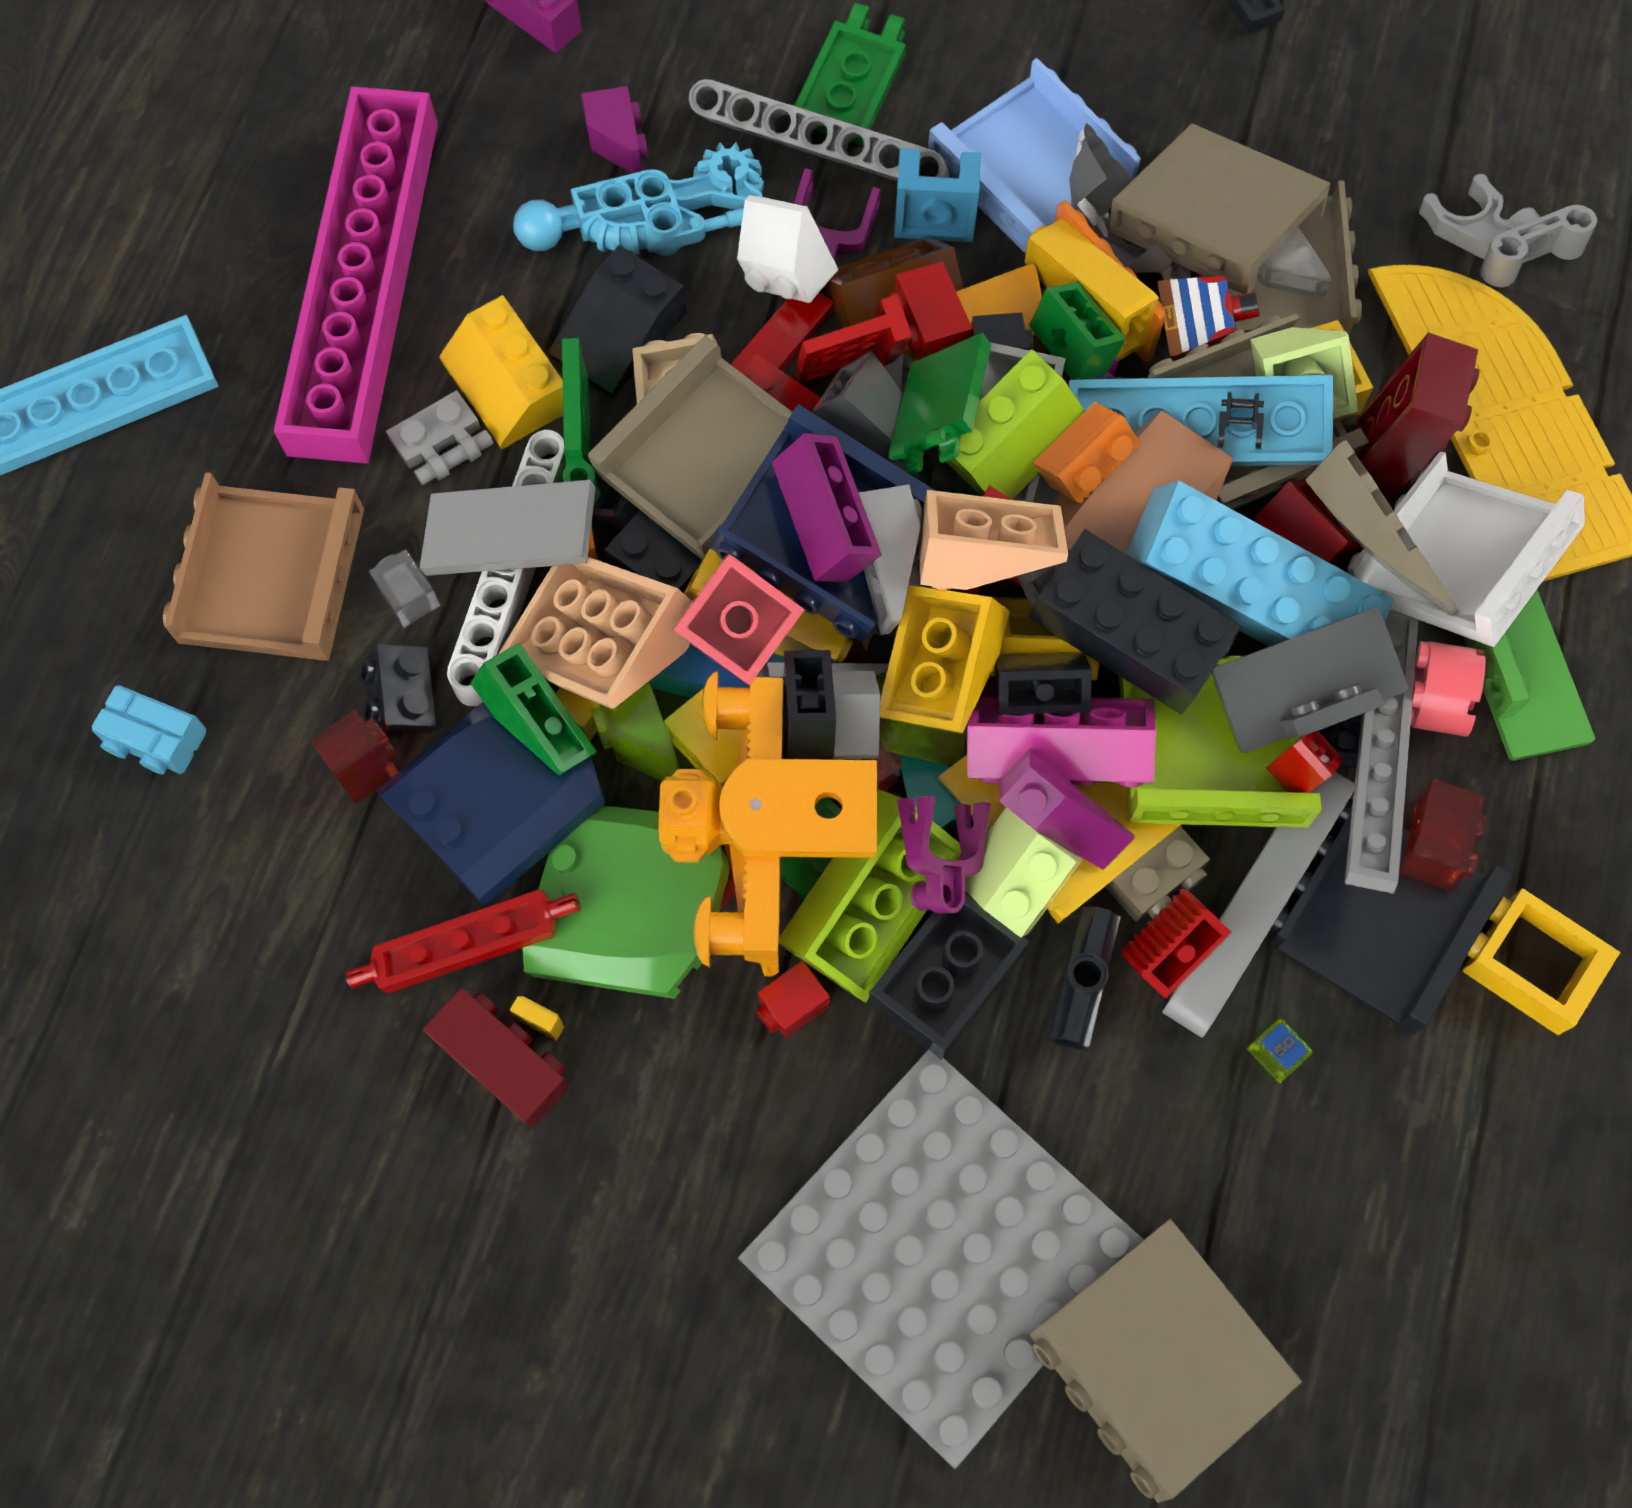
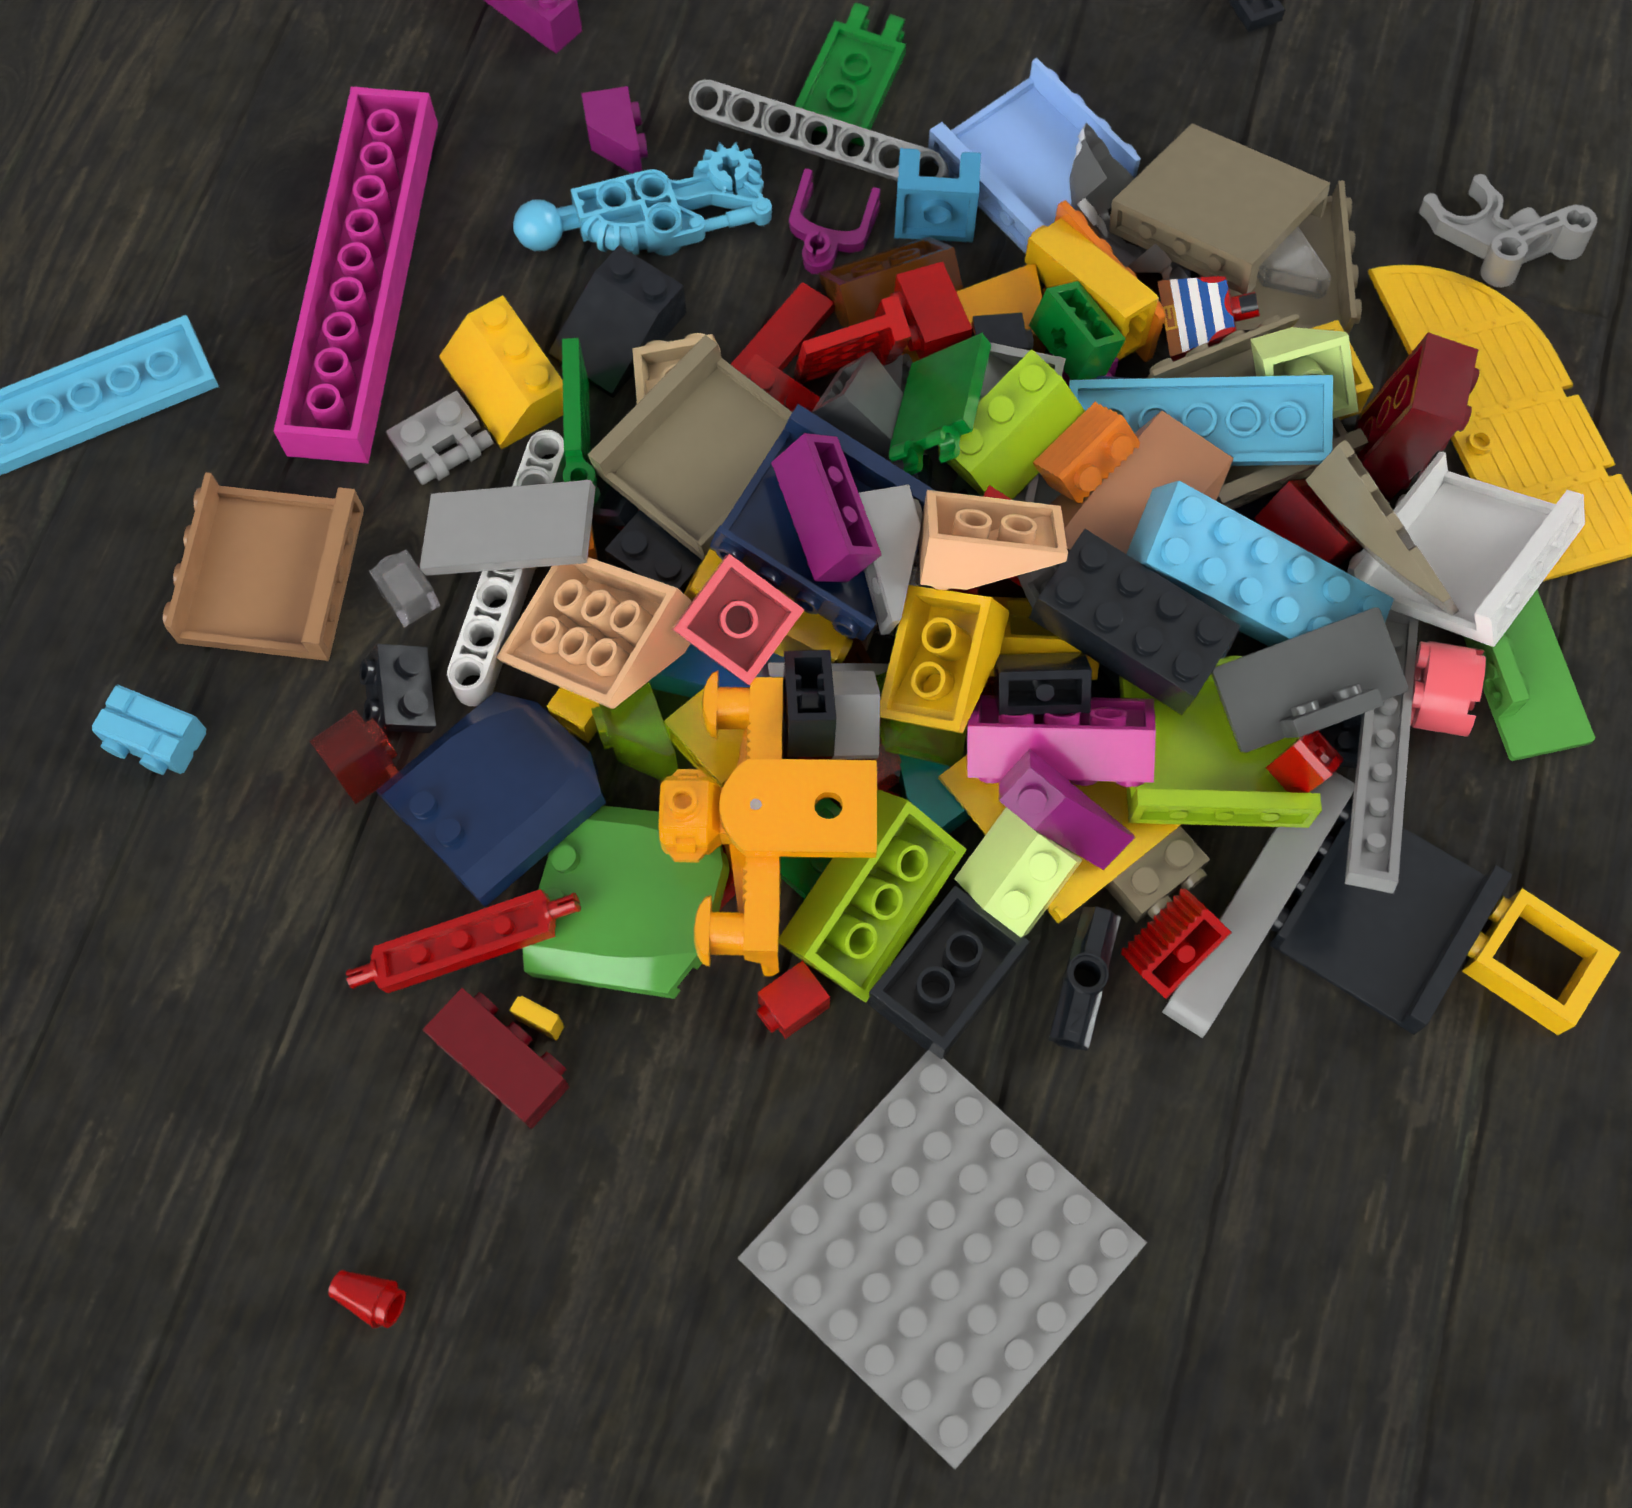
green slope [470,643,597,776] -> none
white slope [737,195,838,303] -> none
magenta piece [897,796,991,914] -> none
dark tan panel [1029,1219,1302,1503] -> none
black piece [1218,392,1264,449] -> none
slope [1246,1018,1313,1083] -> none
clear red brick [1399,778,1487,892] -> none
none -> red cone [329,1270,406,1328]

